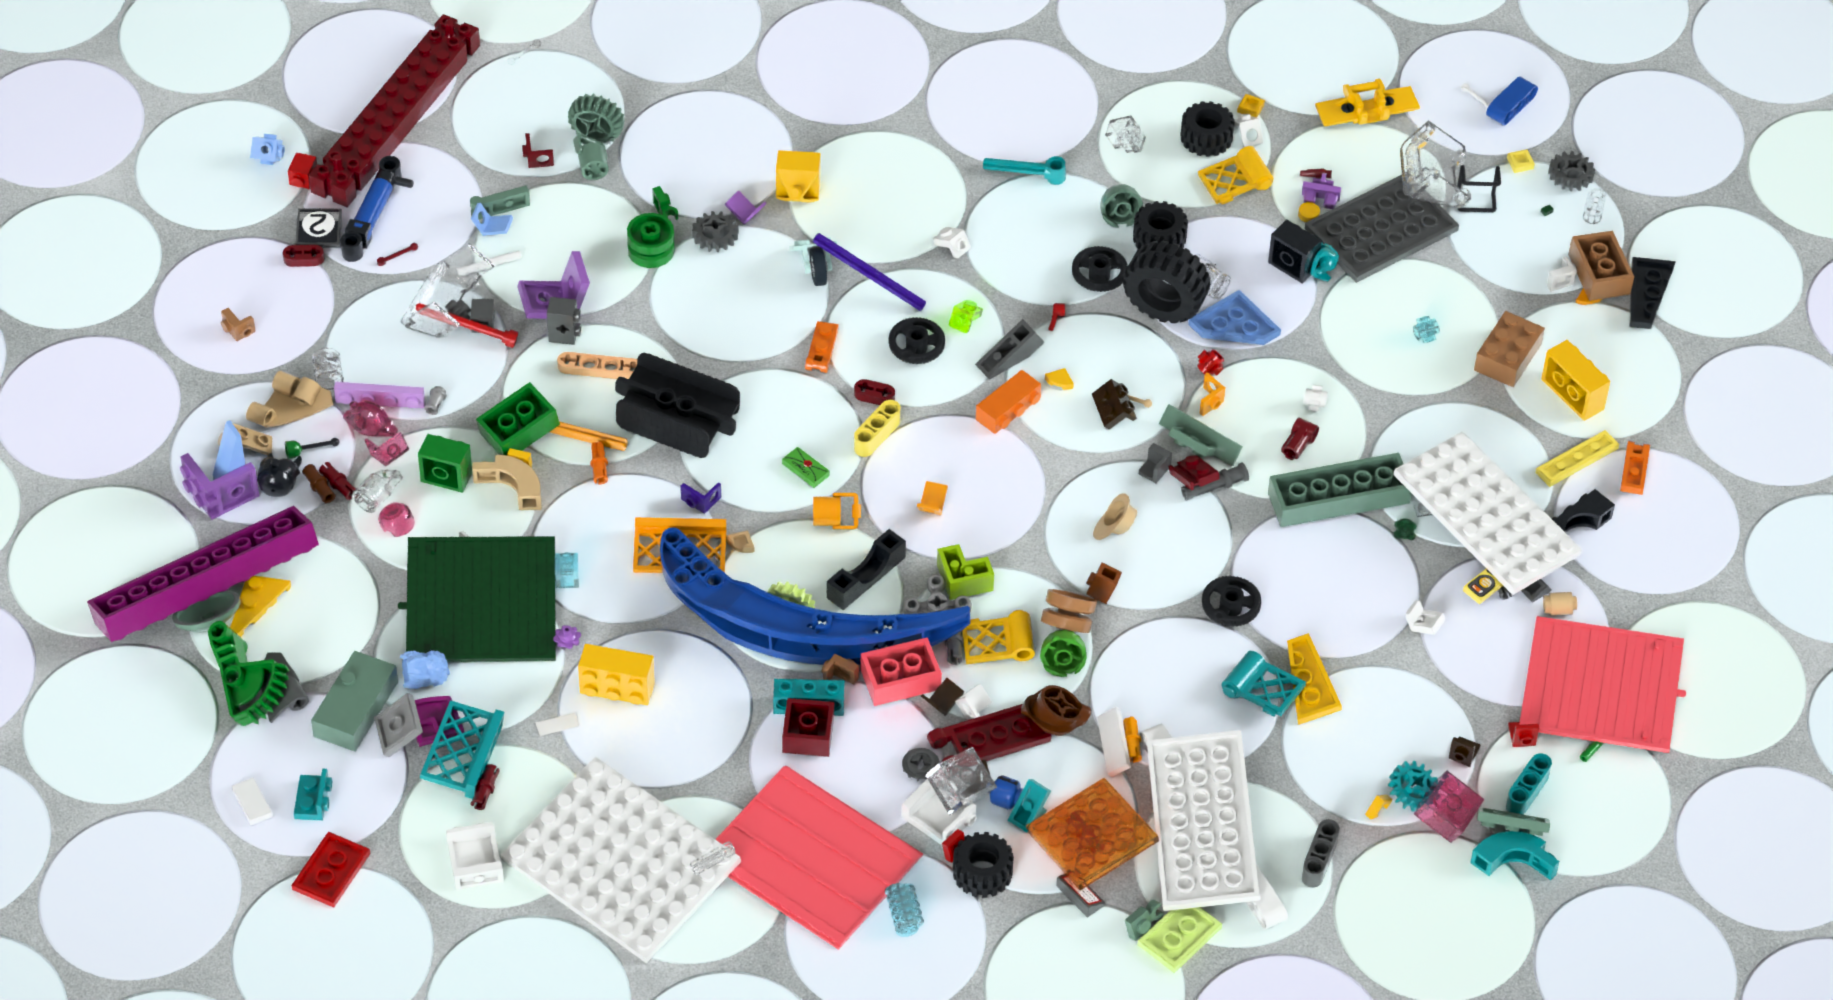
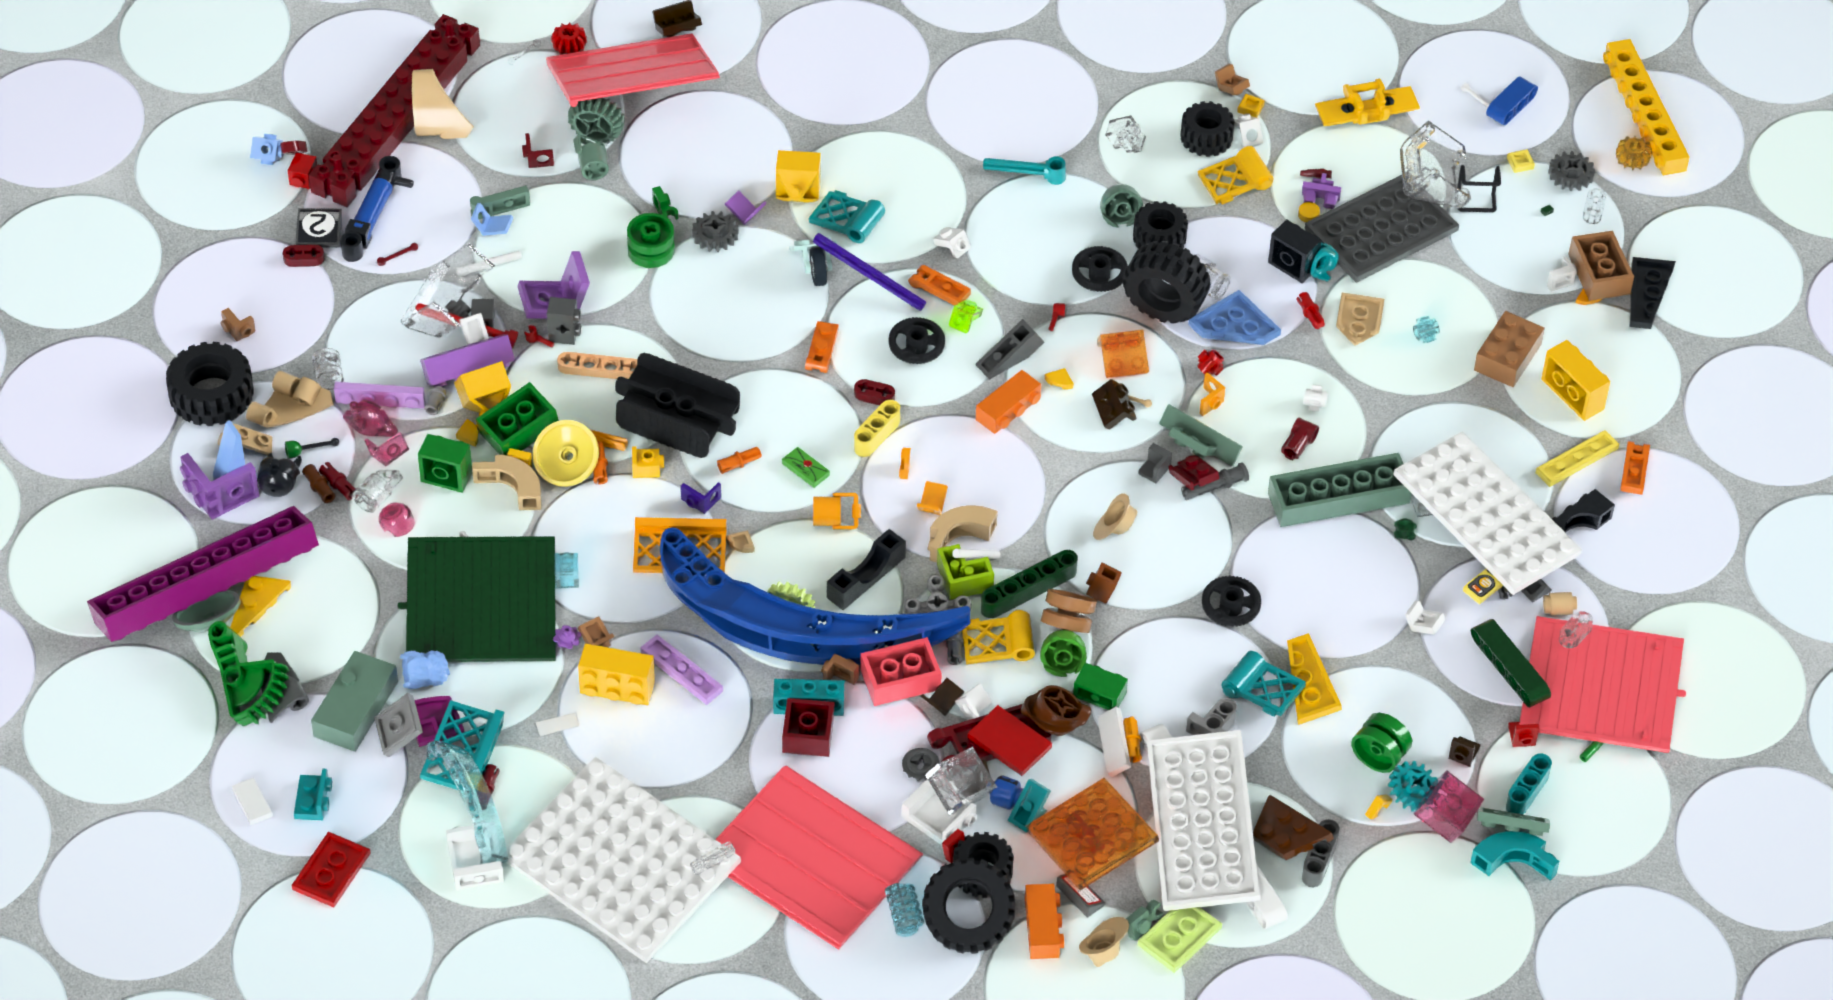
none -> black tyre [166,341,254,426]
none -> dark red beam [280,140,308,155]
none -> tan panel [412,69,474,139]
none -> medium lavender brick [420,334,515,387]
none -> clear light blue windscreen [426,740,508,864]
none -> yellow piece [454,361,511,428]
none -> yellow tile [456,419,478,447]
none -> white tile [459,313,489,345]
none -> red hand [524,325,554,348]
none -> light yellow dish [533,420,599,487]
none -> coral door [546,33,720,107]
none -> red gear [551,22,587,55]
none -> medium nougat bracket [578,616,615,648]
none -> yellow brick [632,446,664,478]
none -> lavender plate [640,634,723,705]
none -> dark brown bracket [652,0,702,37]
none -> orange axle [717,447,762,474]
none -> teal piece [808,190,886,243]
none -> light orange tile [899,447,911,479]
none -> orange plate [908,265,971,308]
none -> black tyre [922,858,1016,954]
none -> tan arch [927,505,998,563]
none -> white bar [952,549,1001,559]
none -> red tile [967,705,1052,776]
none -> dark green beam [981,550,1078,618]
none -> orange brick [1024,883,1064,959]
none -> green brick [1073,662,1128,710]
none -> tan piece [1079,917,1129,967]
none -> clear orange bracket [1096,329,1149,378]
none -> light grey tile [1186,698,1237,735]
none -> medium nougat bracket [1215,63,1250,95]
none -> reddish brown wing [1253,795,1334,860]
none -> red axle [1296,292,1325,329]
none -> tan tile [1336,292,1385,346]
none -> green wheel [1351,712,1413,773]
none -> dark green beam [1470,619,1551,708]
none -> clear beam [1559,611,1593,648]
none -> yellow brick [1603,39,1690,176]
none -> clear yellow gear [1615,135,1652,171]

